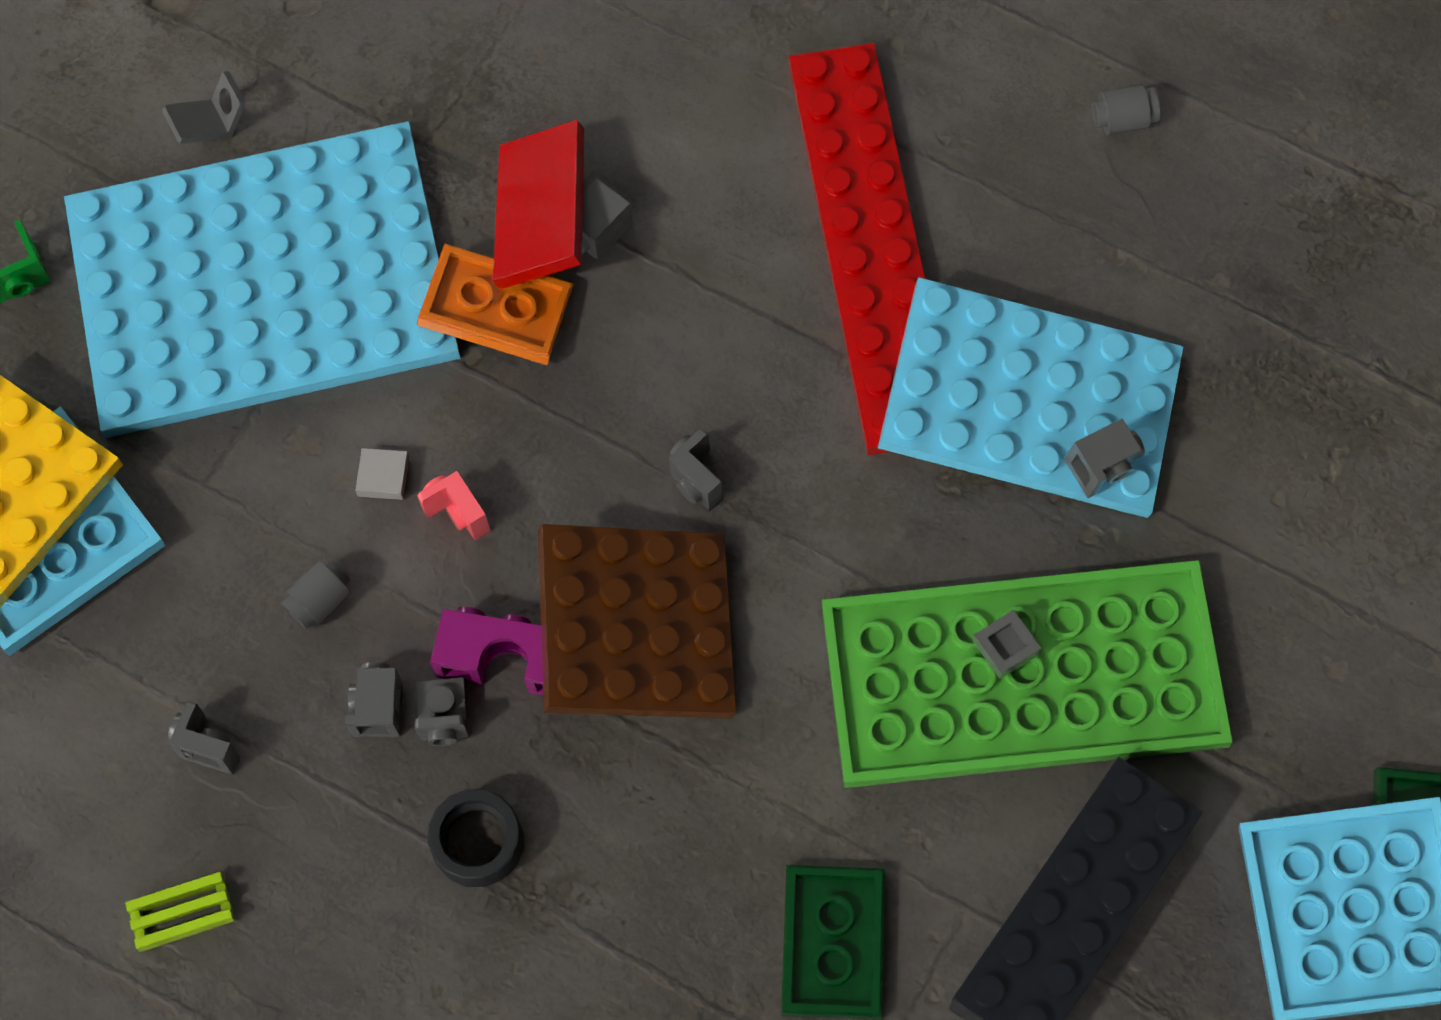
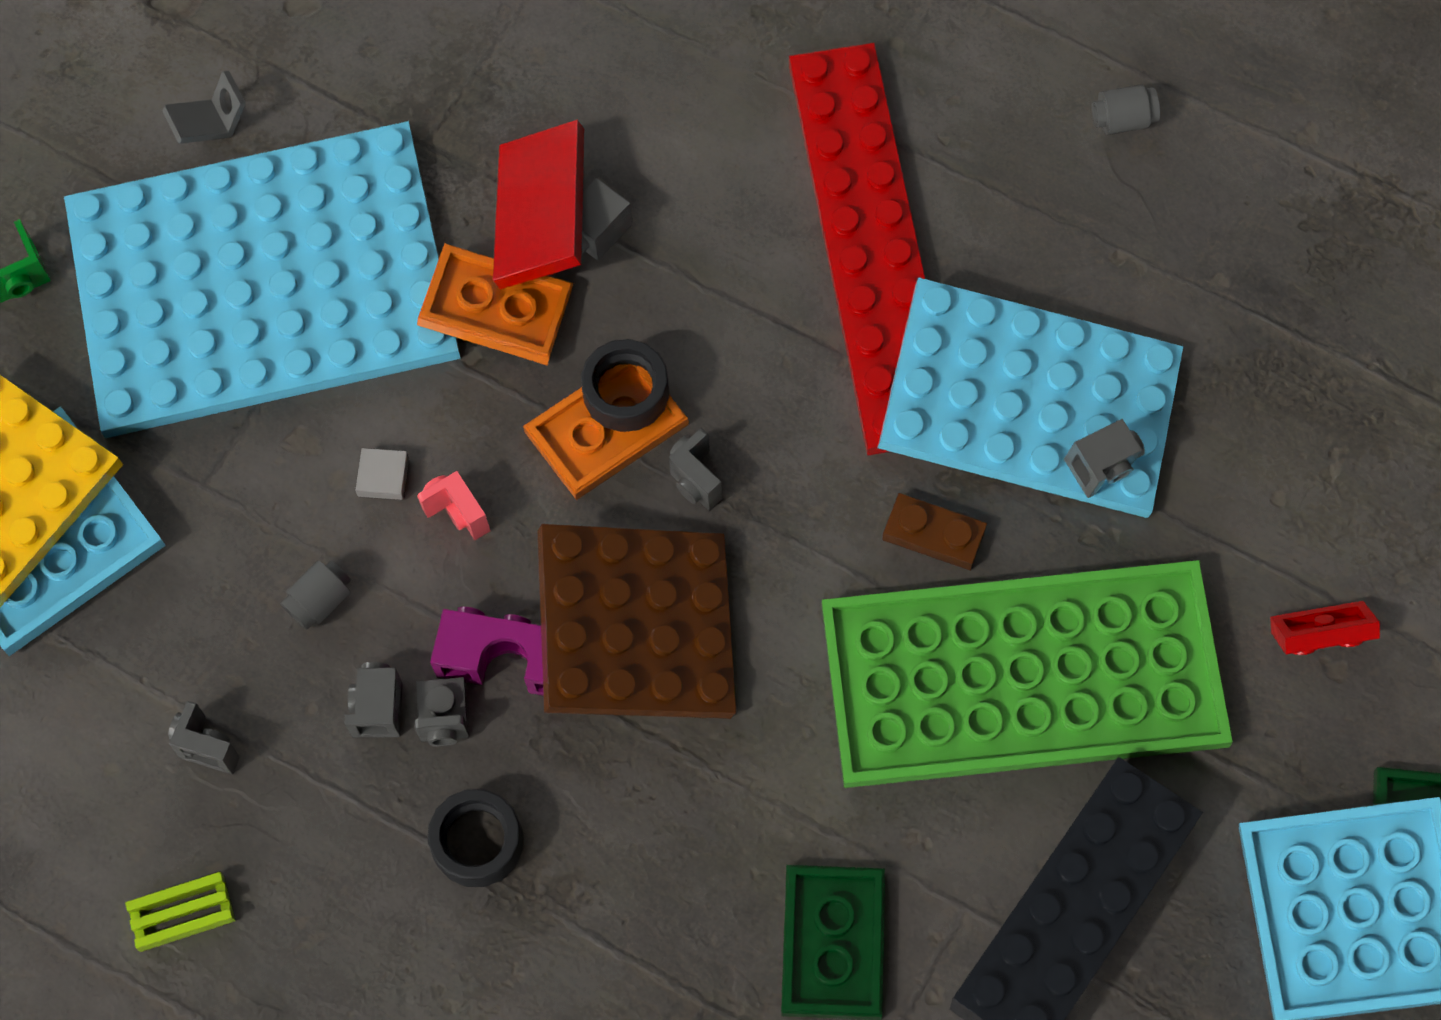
dark grey plate [973,610,1041,679] -> none
none -> orange tile [523,364,689,500]
none -> black tyre [581,339,670,432]
none -> reddish brown plate [882,493,987,571]
none -> red plate [1270,601,1380,655]

